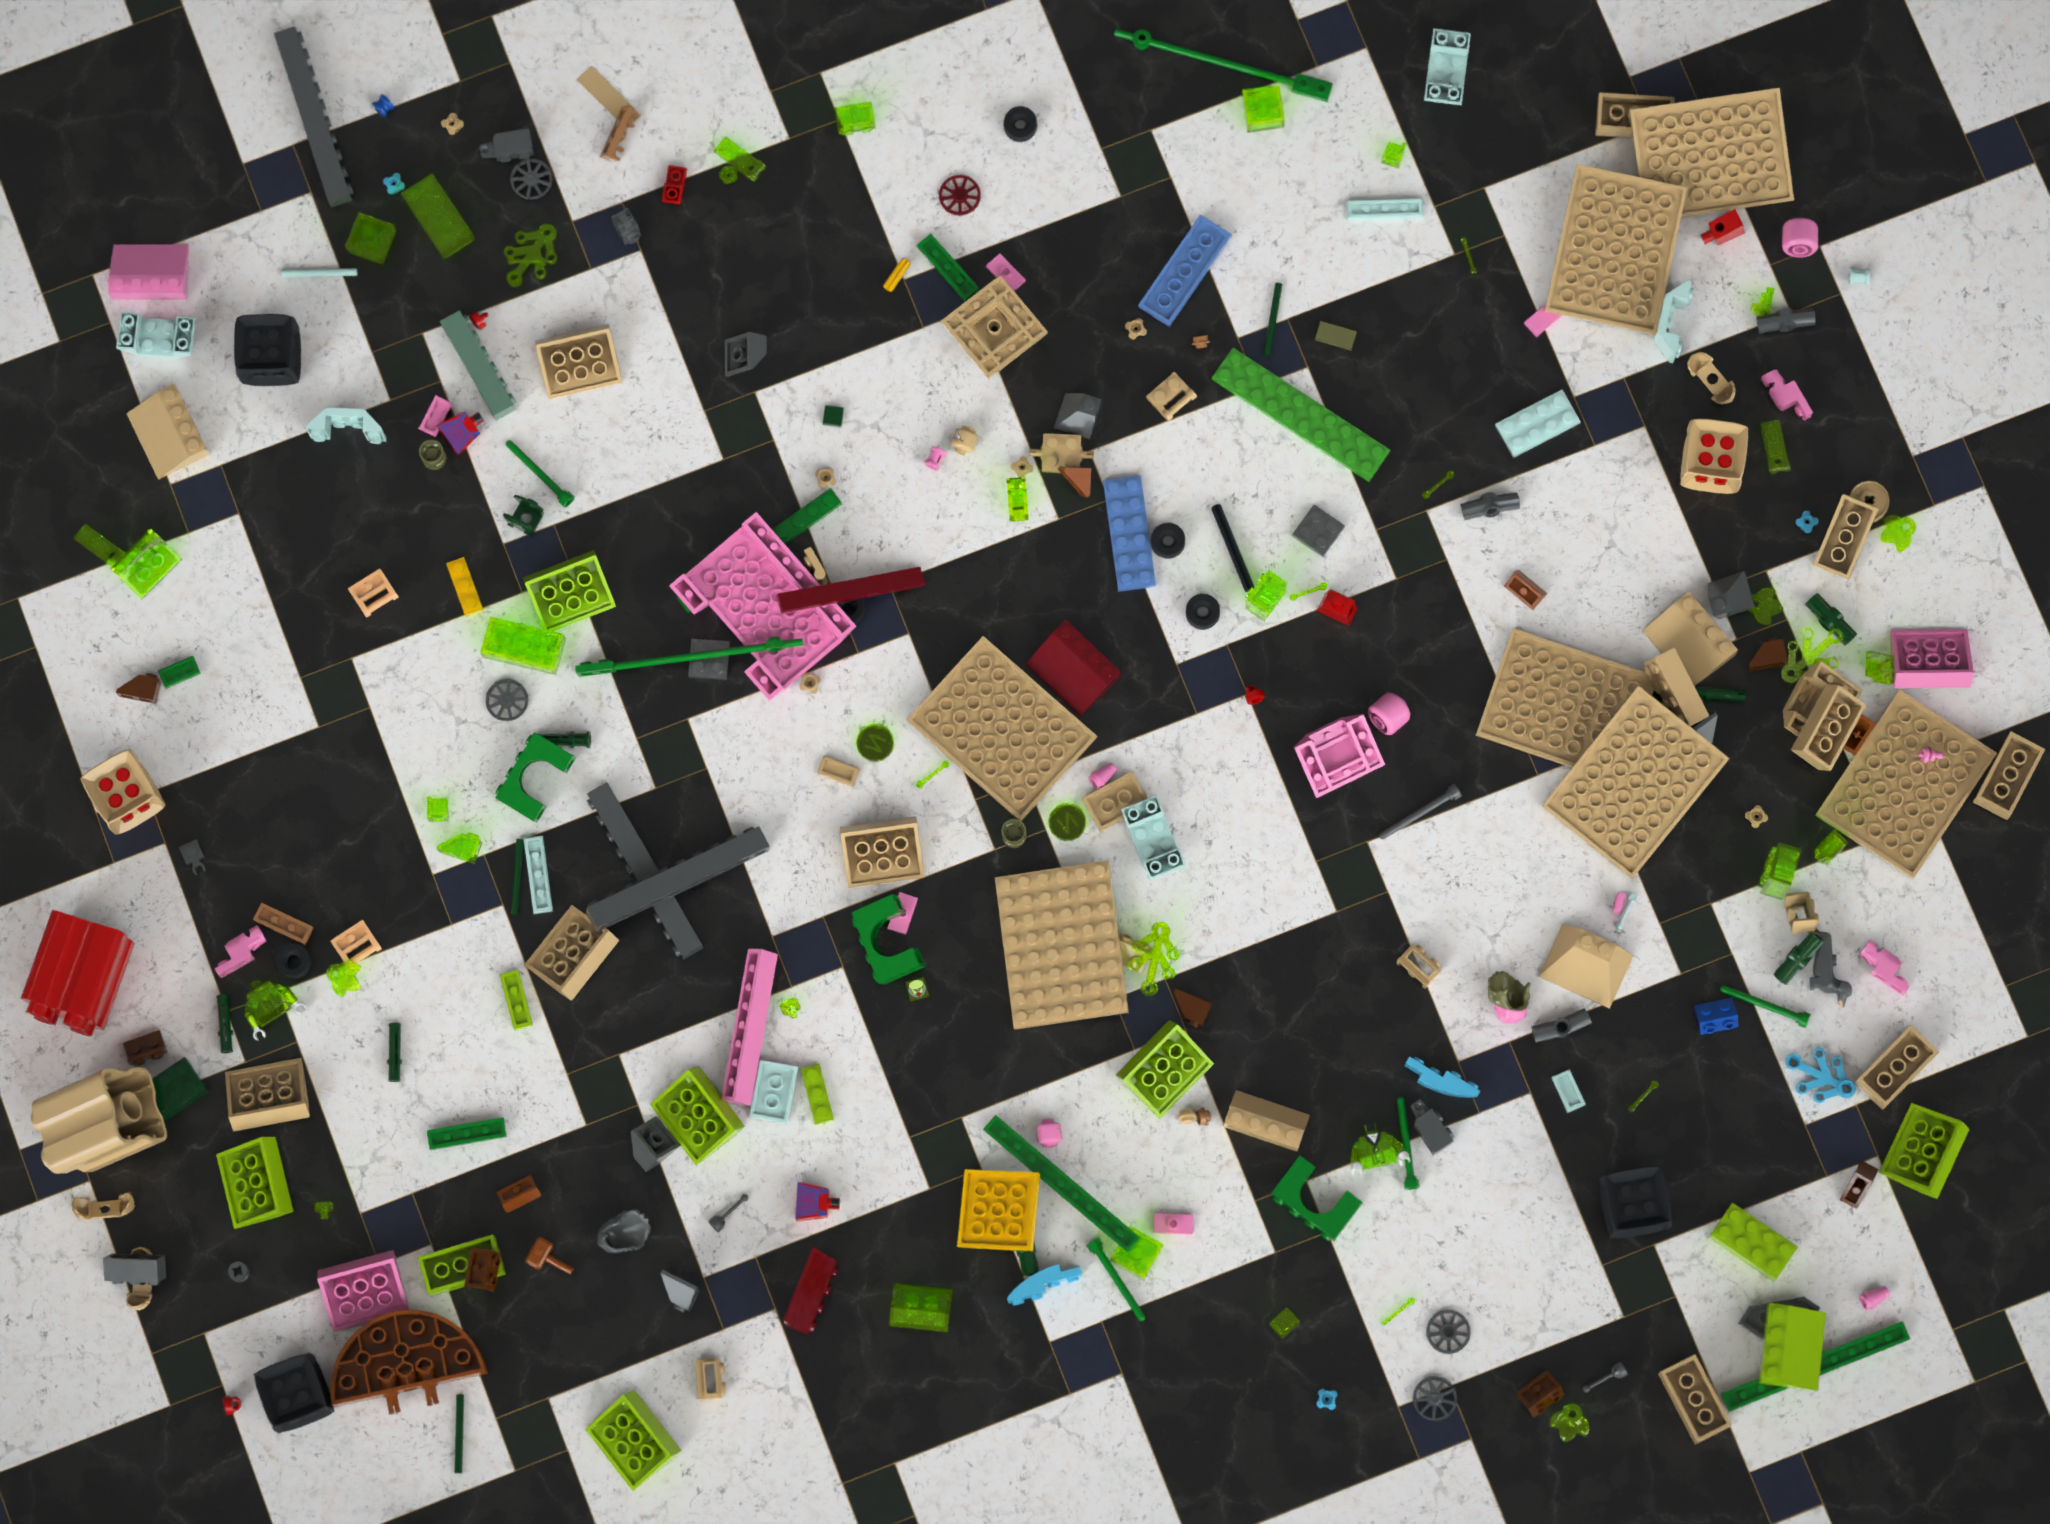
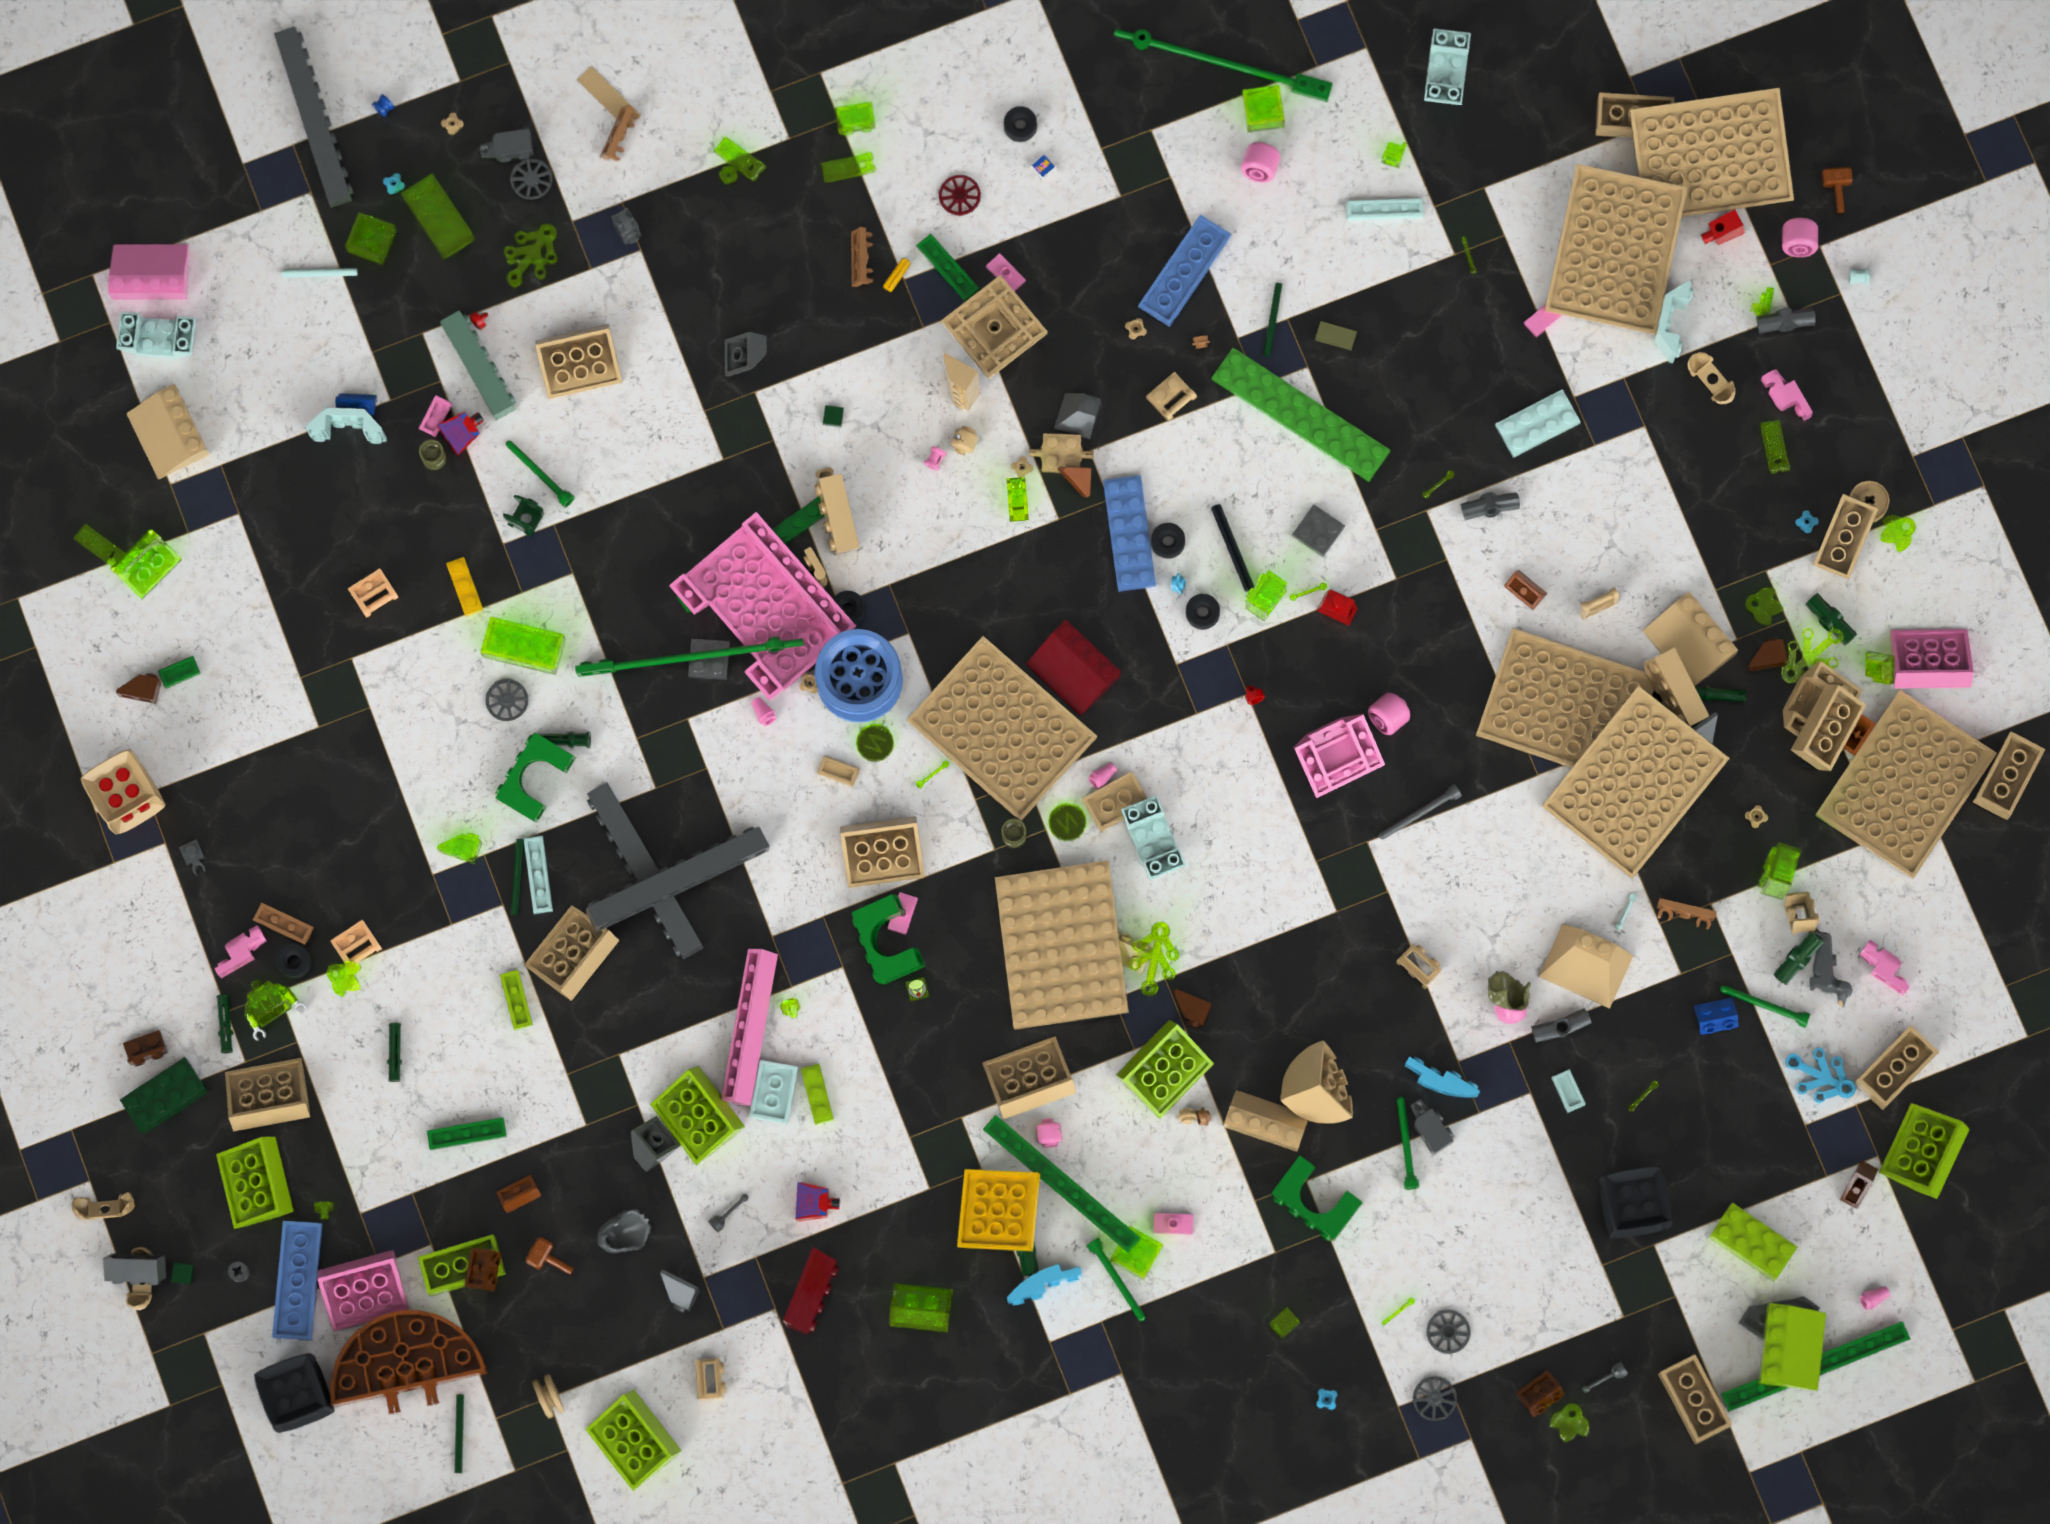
red brick [21,910,135,1037] -> none
tan brick [31,1067,167,1174] -> none
red tile [222,1395,242,1416] -> none
black piece [234,314,301,386] -> none
clear neon green panel [427,796,449,822] -> none
lime slope [523,550,616,634] -> none
red slope [662,165,688,205] -> none
dark red tile [776,567,925,614] -> none
clear neon green torso [1350,1123,1410,1175] -> none
bright pink tile [1612,892,1625,915] -> none
tan piece [1680,419,1748,494] -> none
dark grey slope [1708,571,1755,620] -> none
clear neon green slope [1814,829,1848,865] -> none
bright pink hair [1918,747,1943,763] -> none
none -> dark green tile [171,1263,194,1285]
none -> medium blue plate [272,1221,323,1341]
none -> blue bracket [335,393,377,415]
none -> tan wheel [532,1374,565,1419]
none -> bright pink cone [751,697,776,726]
none -> tan brick [814,473,860,555]
none -> medium blue wheel [815,629,903,723]
none -> clear neon green plate [821,152,876,183]
none -> medium nougat plate [851,227,873,287]
none -> tan slope [943,353,980,411]
none -> tan slope [983,1036,1076,1119]
none -> tile [1030,153,1057,180]
none -> medium azure plate [1171,573,1186,594]
none -> bright pink head [1241,142,1280,183]
none -> tan brick [1280,1040,1353,1124]
none -> tan plate [1579,587,1619,620]
none -> medium nougat plate [1657,898,1717,930]
none -> dark orange piece [1822,167,1852,213]

